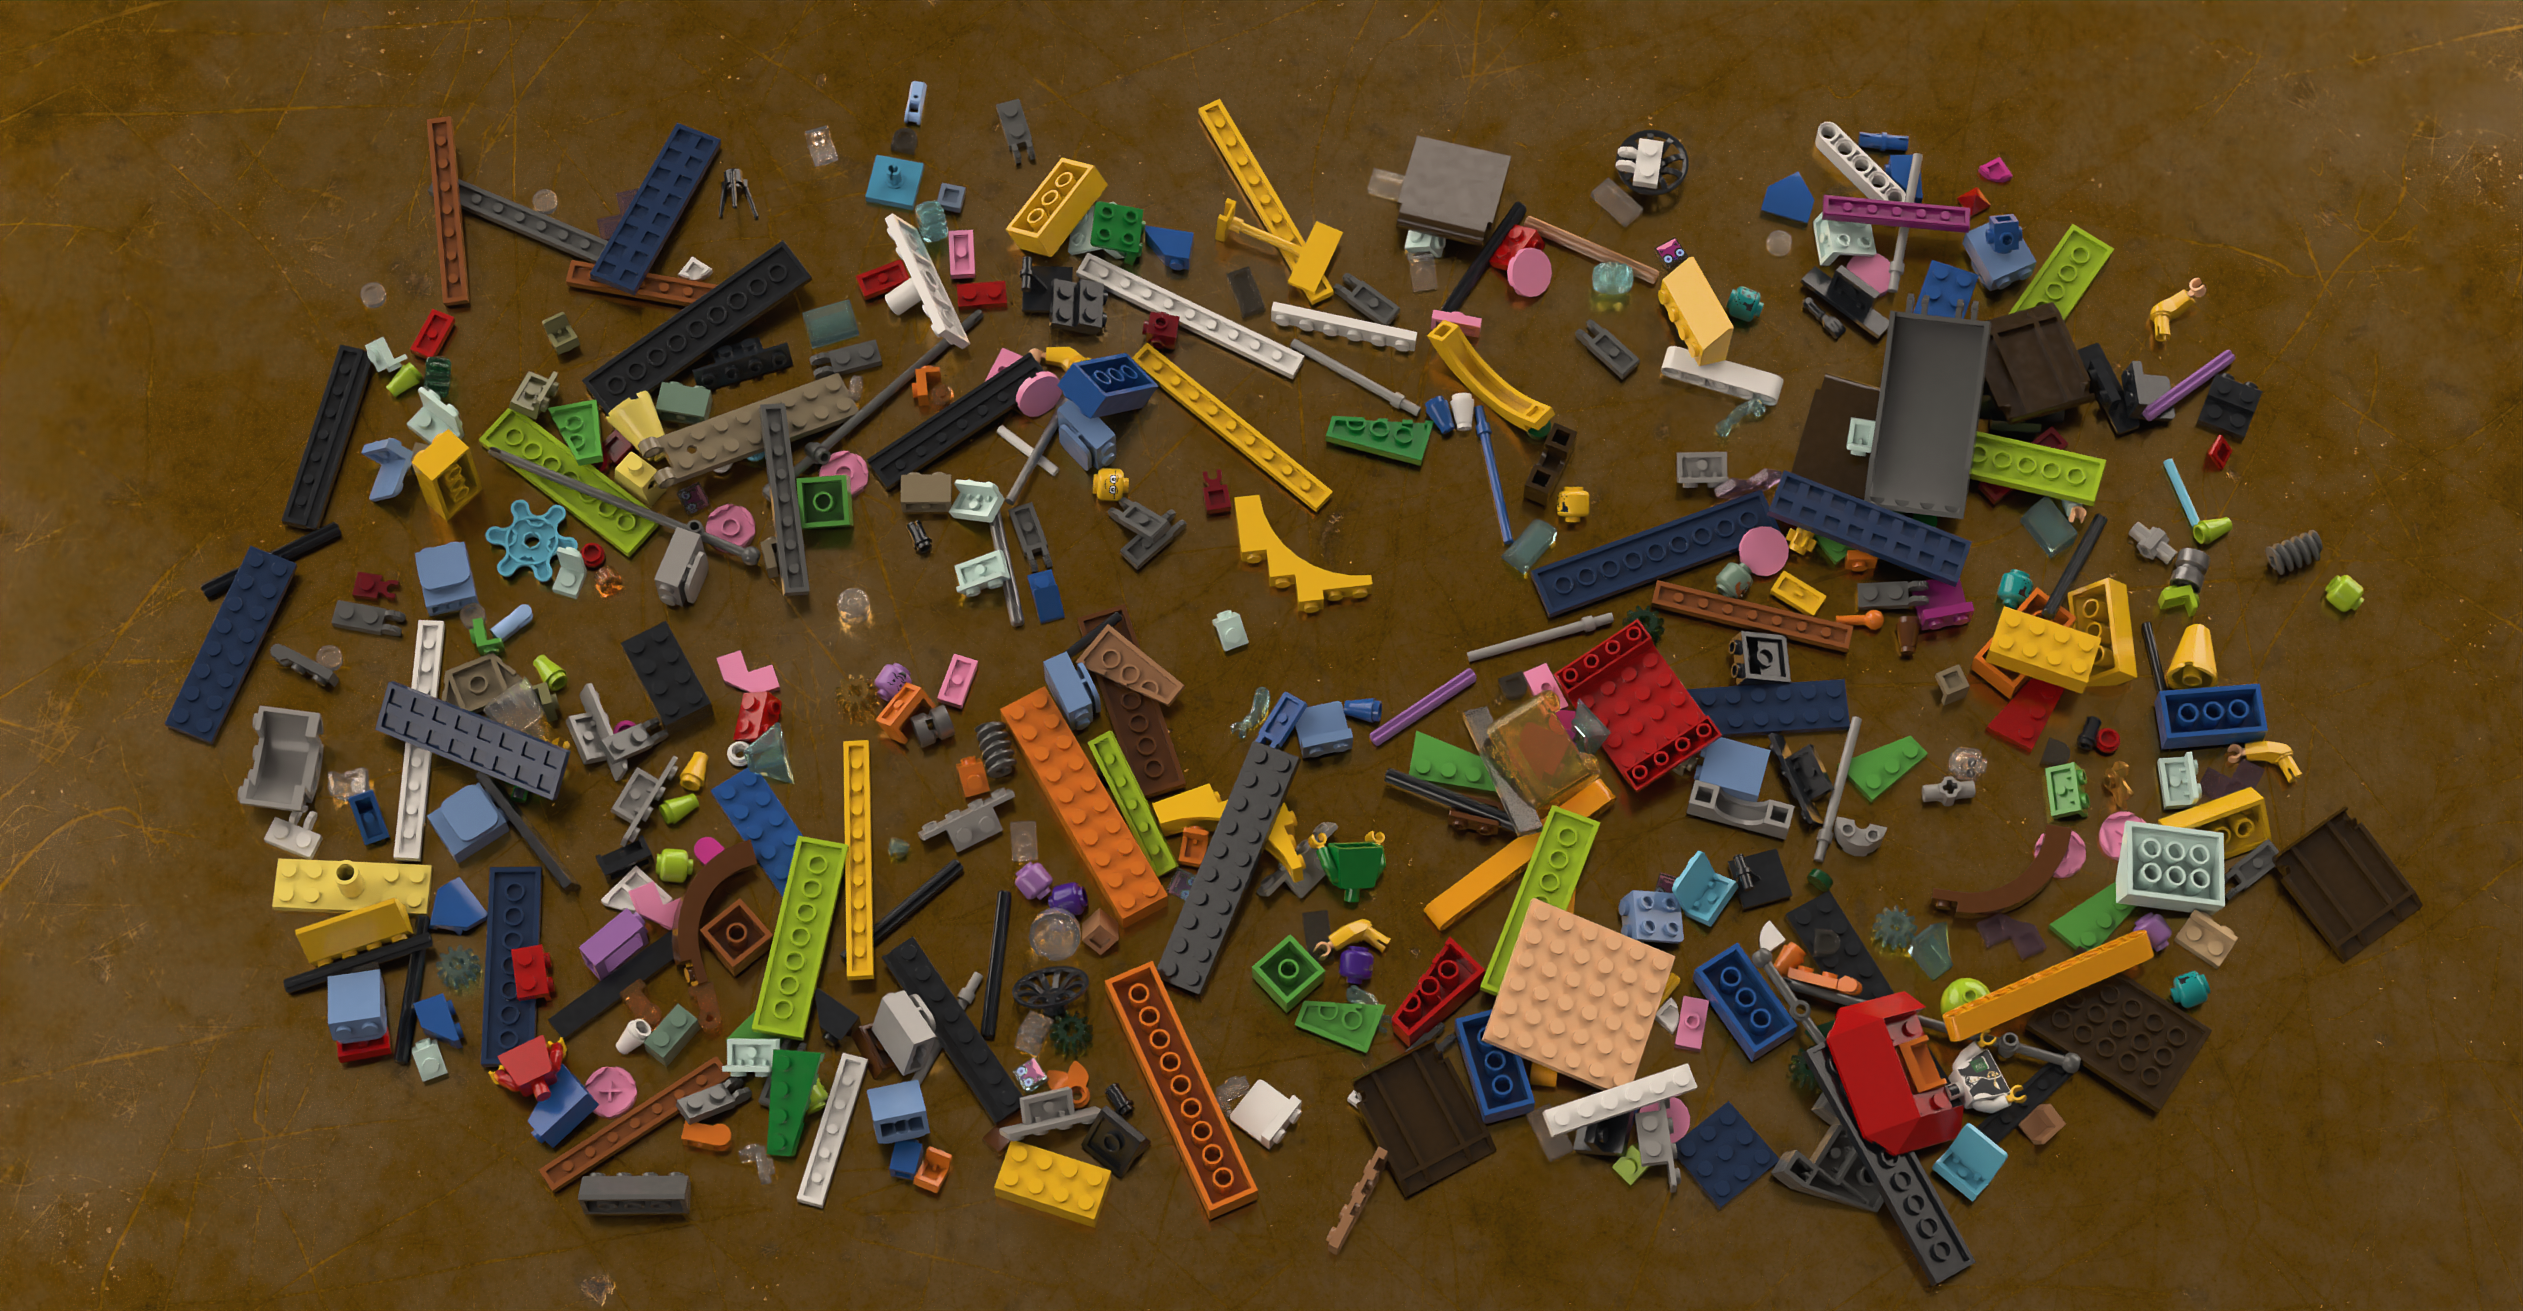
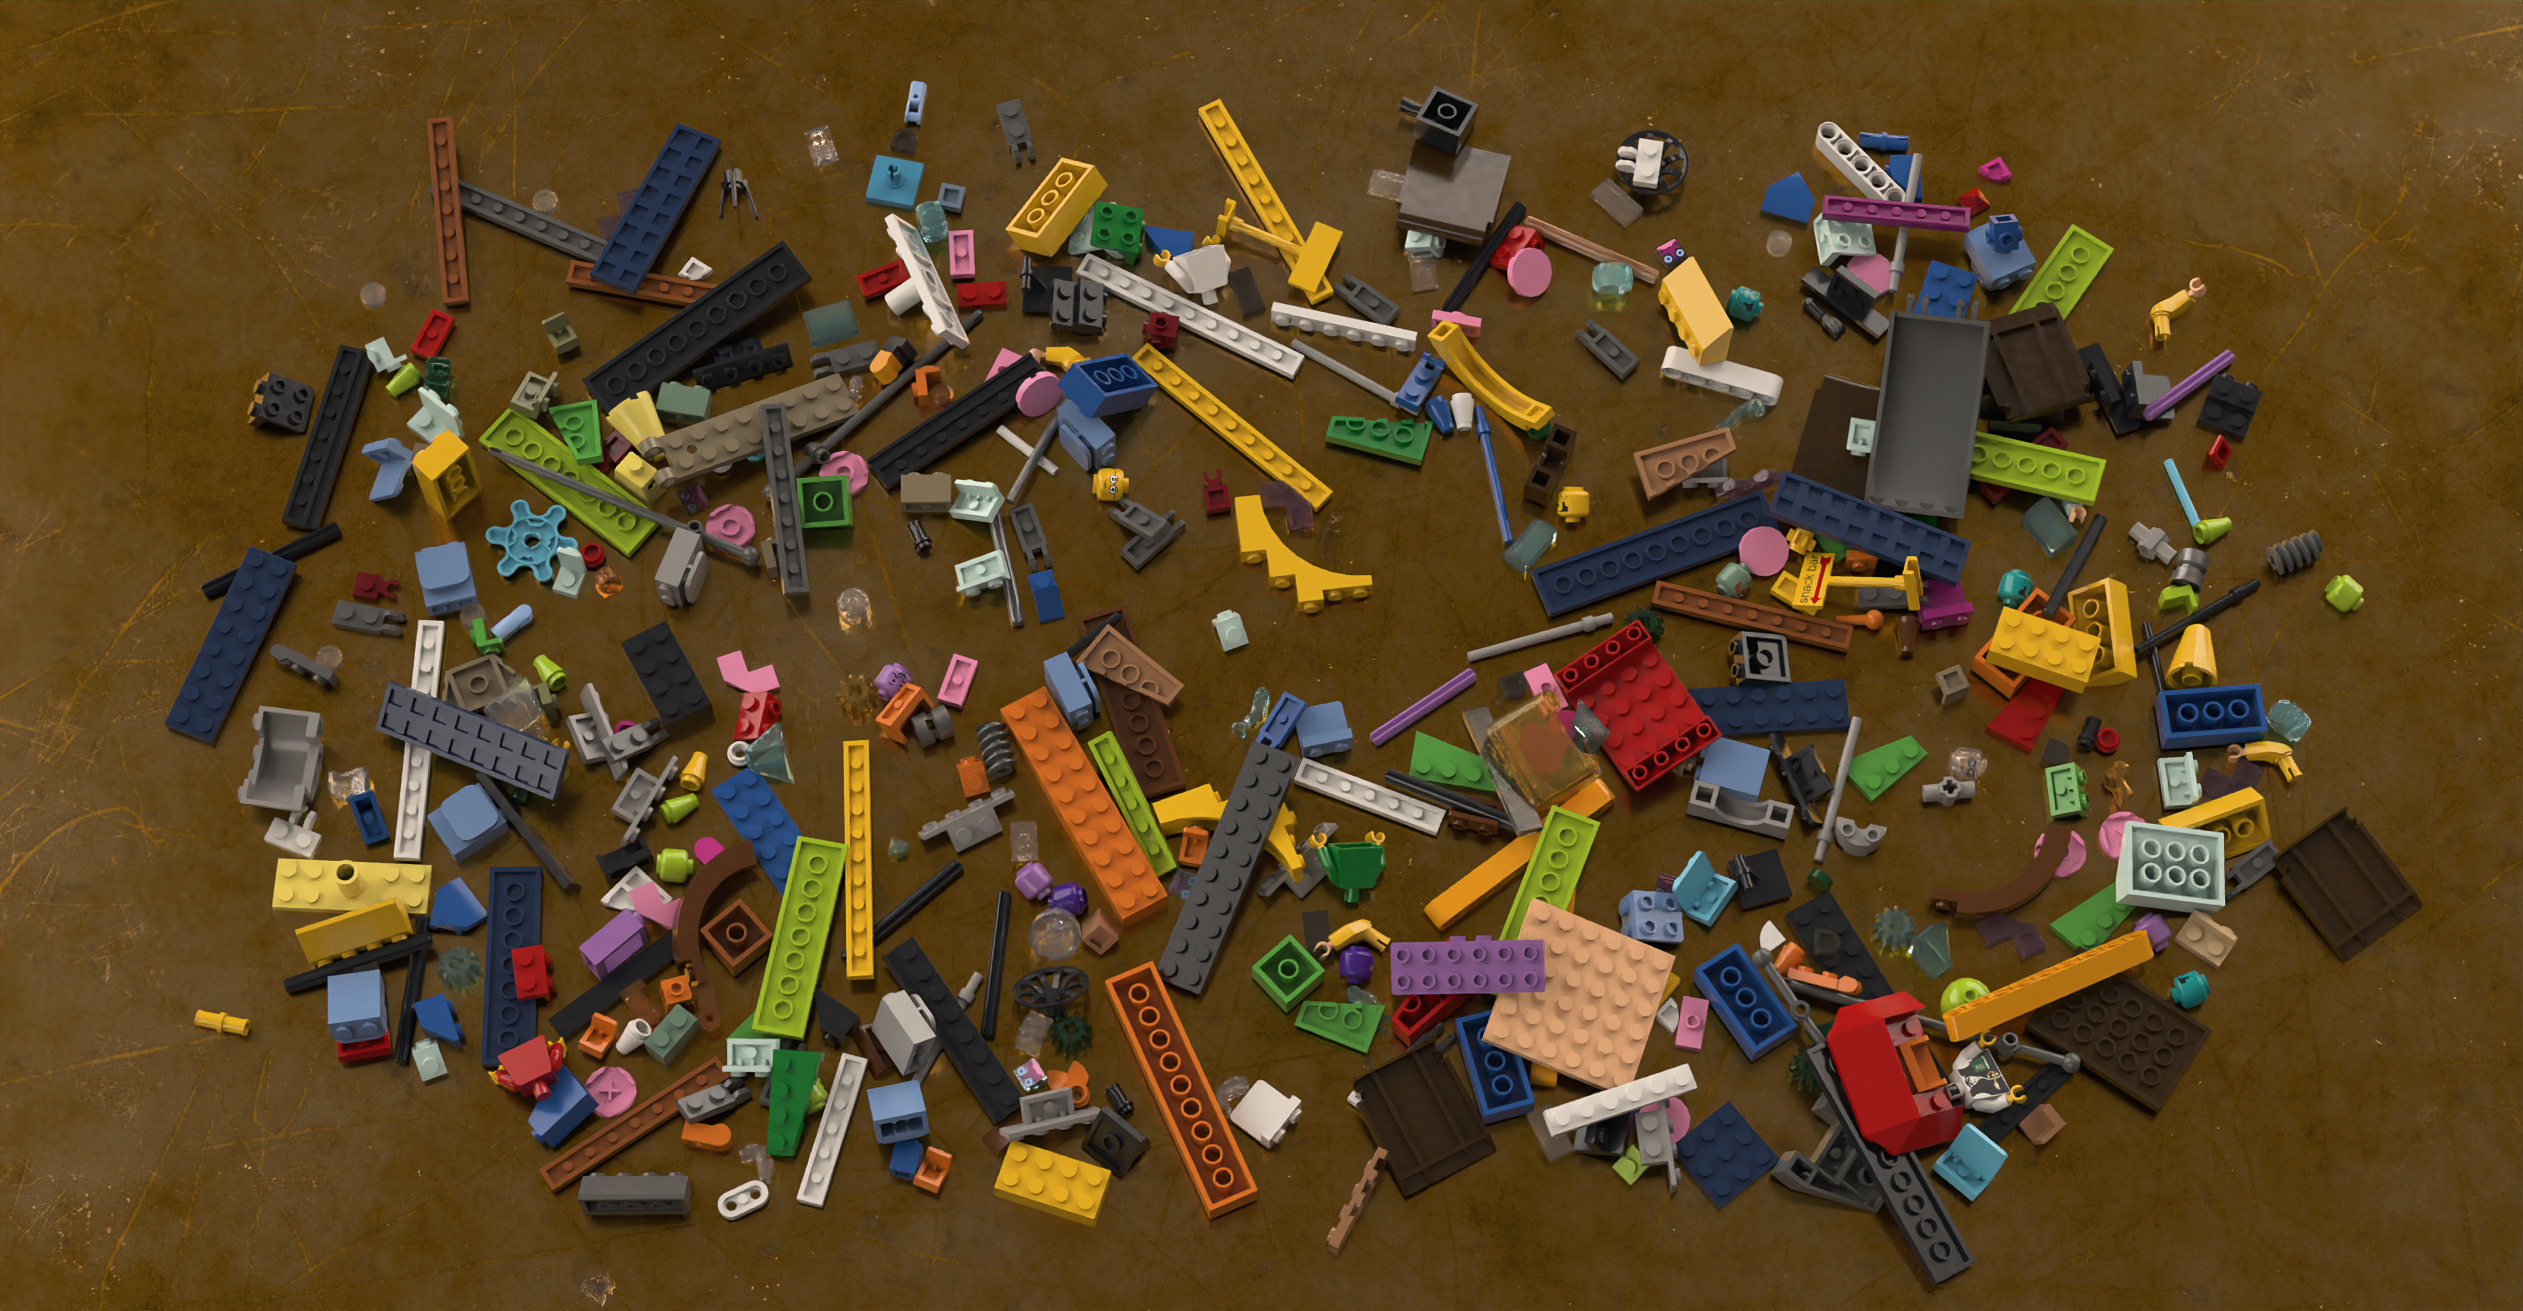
blue cone [1344,698,1382,723] -> none
none -> yellow pin [195,1010,250,1036]
none -> black bracket [248,372,315,433]
none -> orange bracket [578,1012,618,1059]
none -> orange bracket [660,975,692,1015]
none -> white plate [718,1180,769,1220]
none -> leg [870,335,919,385]
none -> white torso [1153,235,1231,305]
none -> tile [1259,481,1314,530]
none -> white plate [1294,757,1446,836]
none -> medium lavender bracket [1391,936,1545,995]
none -> blue plate [1395,351,1447,413]
none -> black brick [1398,86,1479,155]
none -> medium nougat wing [1633,427,1736,501]
none -> yellow piece [1792,552,1923,610]
none -> black bar [2134,578,2261,656]
none -> clear light blue gear [2266,700,2311,741]

